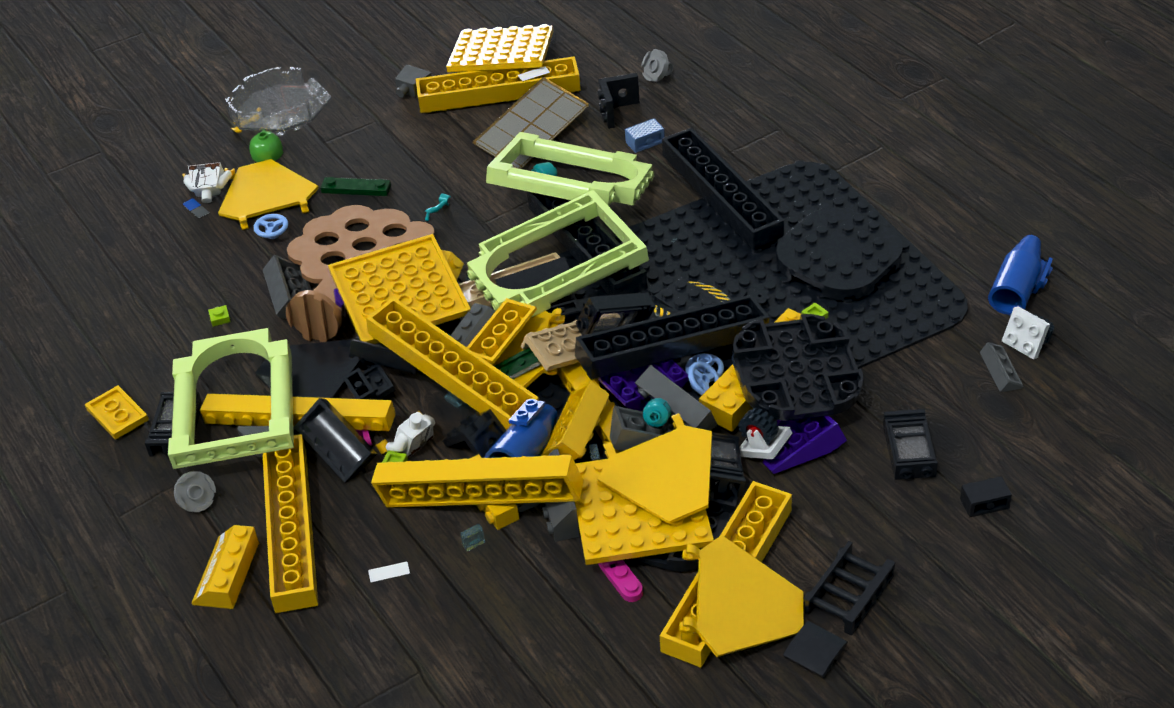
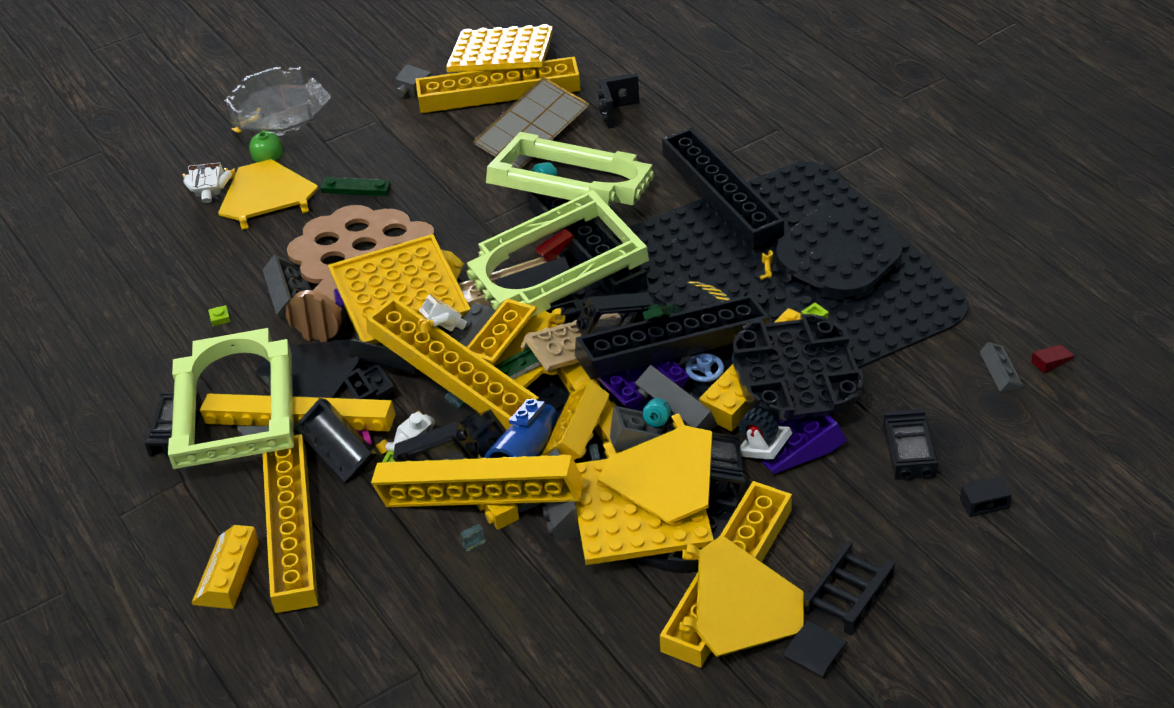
yellow plate [85,385,149,440] -> none
light grey tile [174,471,216,512] -> none
sticker [183,198,209,218] -> none
light blue piece [254,214,288,239] -> none
white sticker [368,562,410,582] -> none
teal piece [425,193,451,221] -> none
white sticker [518,66,550,81] -> none
dark pink plate [598,560,643,602] -> none
medium blue panel [625,118,664,153] -> none
light grey tile [642,49,673,82] -> none
light blue piece [688,361,719,395] -> none
blue piece [988,235,1053,315] -> none
white plate [1002,306,1055,359] -> none
none -> black door [393,421,480,462]
none -> white torso [412,294,467,333]
none -> dark red slope [535,229,575,262]
none -> dark green plate [643,304,681,320]
none -> yellow piece [760,250,773,280]
none -> dark red slope [1031,345,1075,374]

